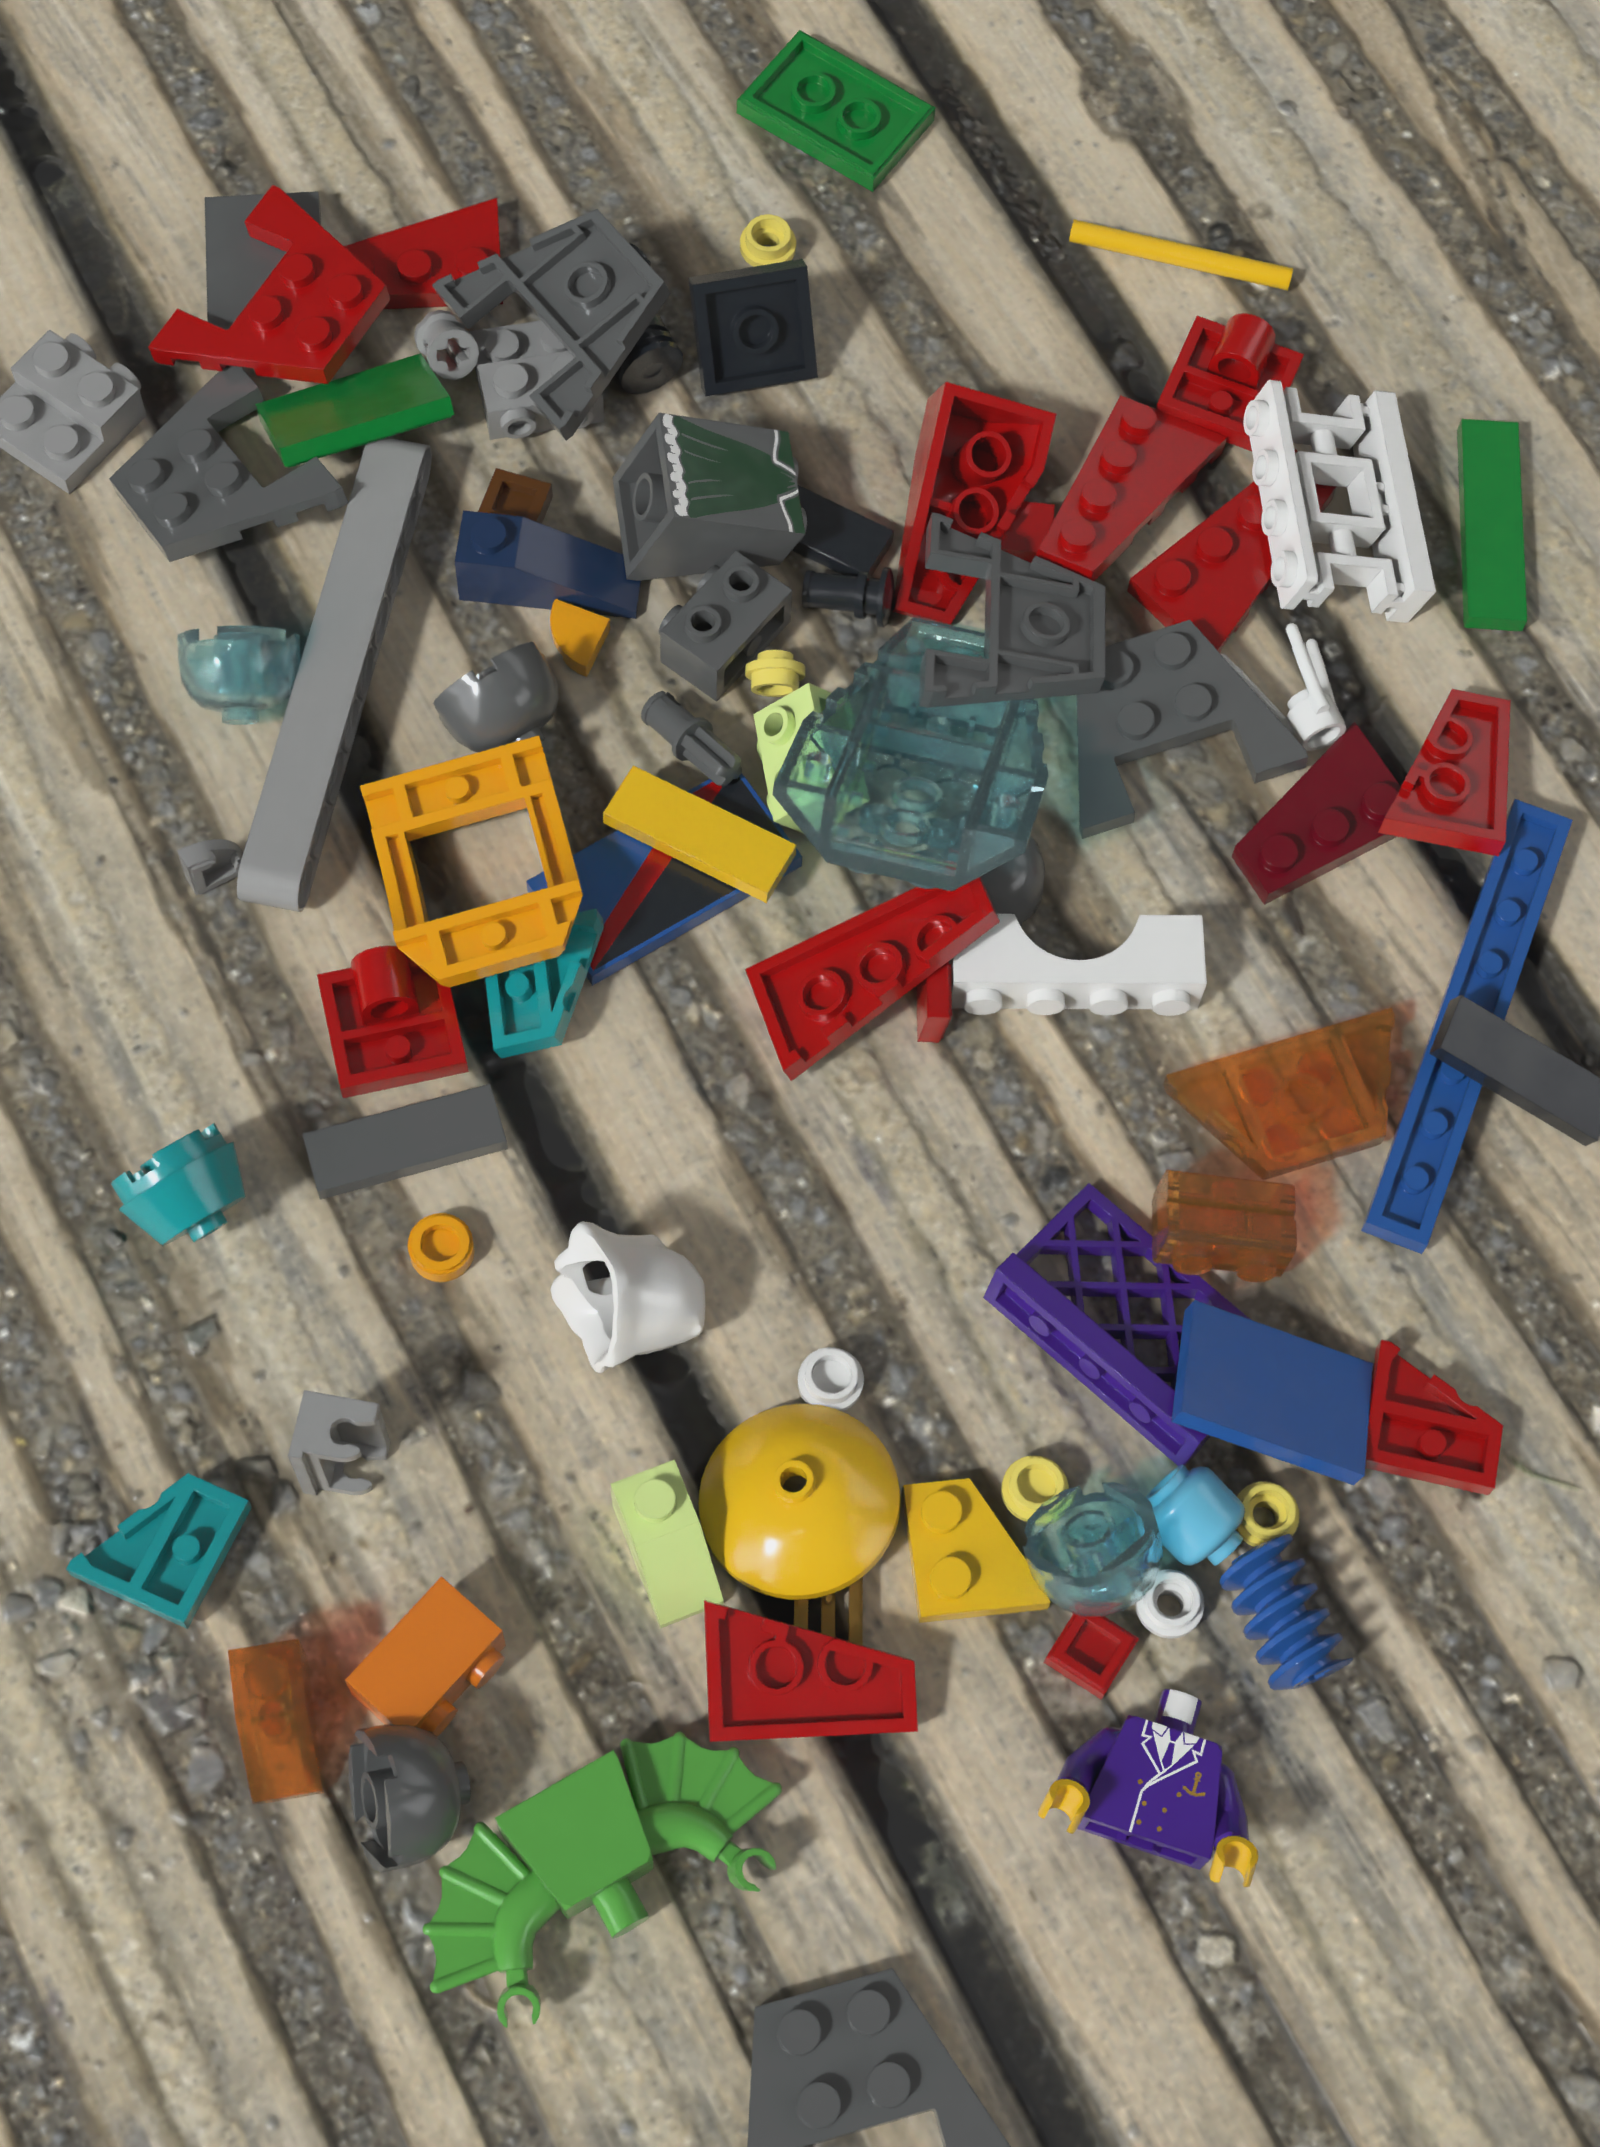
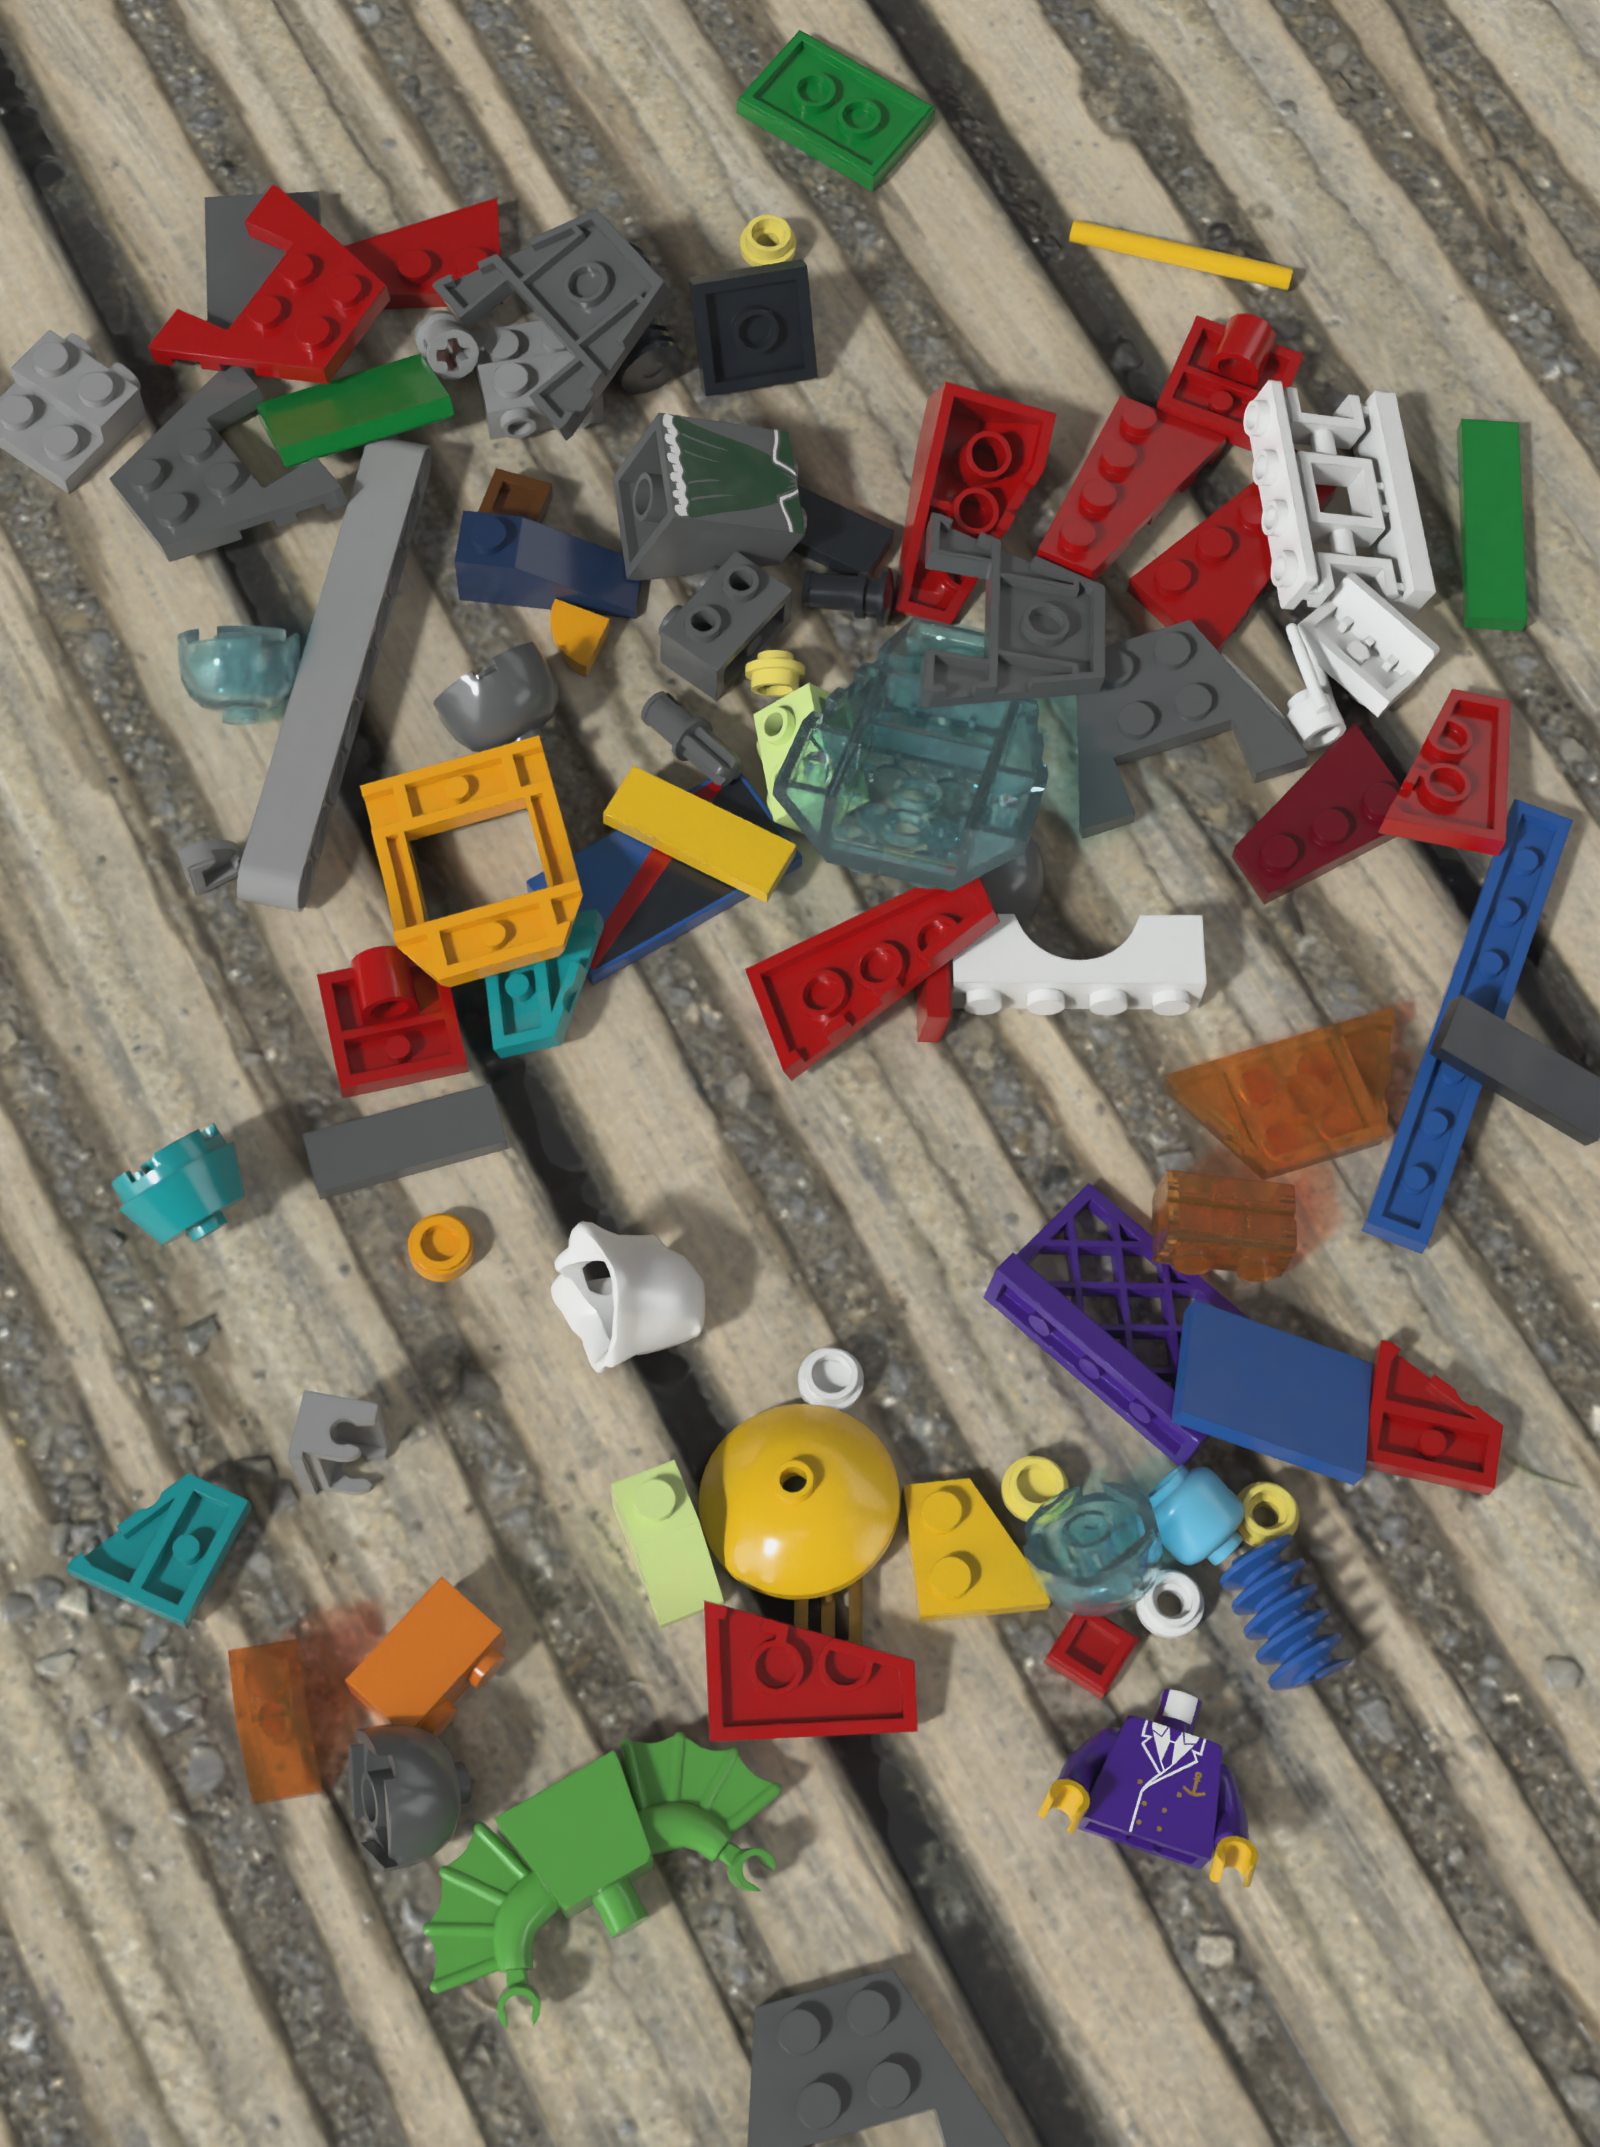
red tile [1000,501,1055,563] -> none
none -> white bracket [1288,573,1440,717]

